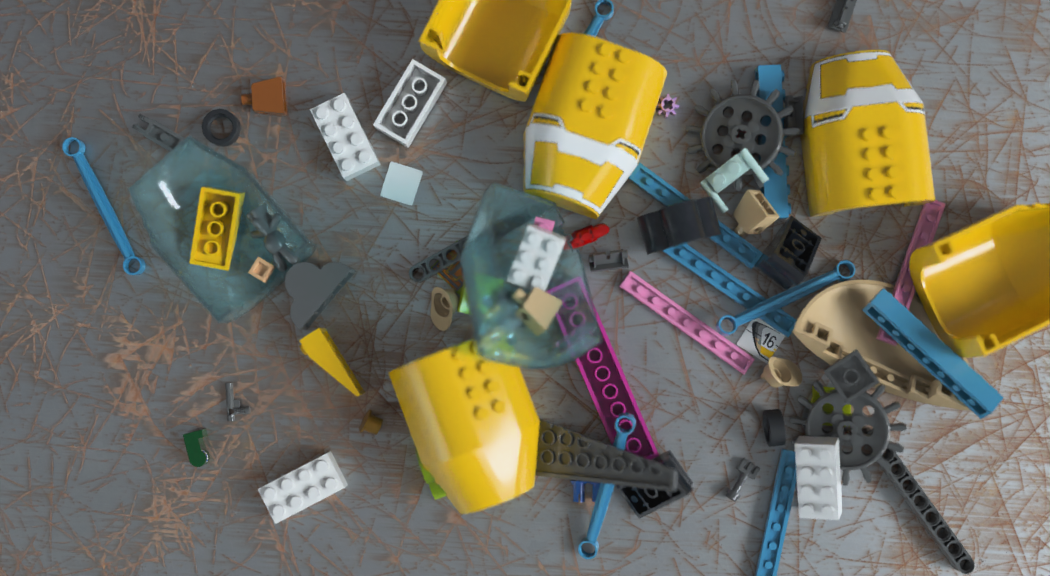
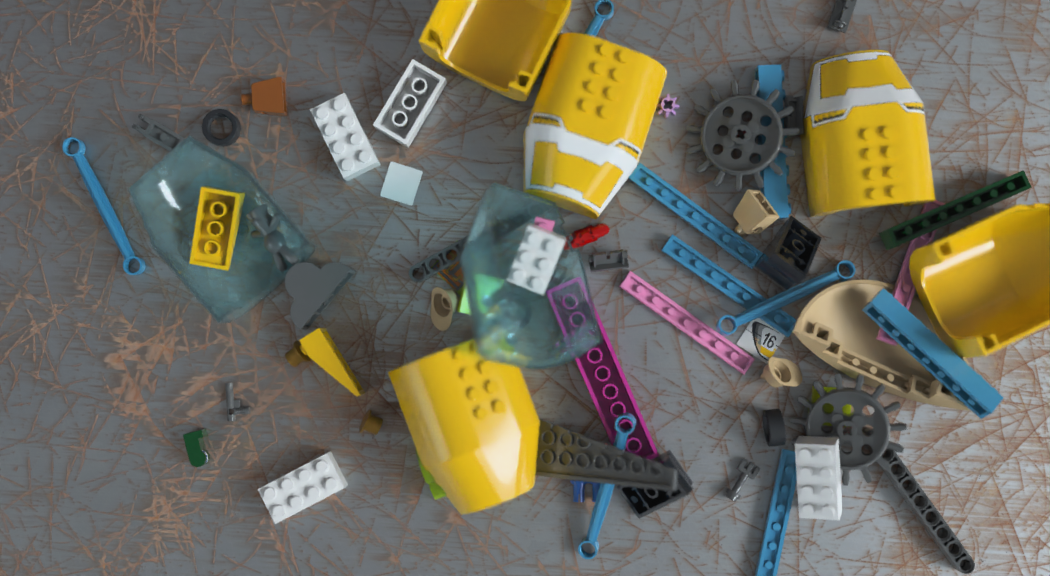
light nougat tile [248,257,275,283] -> none
tan torso [512,287,563,336] -> none
black brick [637,197,722,255] -> none
light aqua plate [700,148,769,214] -> none
dark grey tile [824,349,880,404] -> none
none -> pearl gold piece [285,341,311,367]
none -> dark green brick [879,170,1032,250]

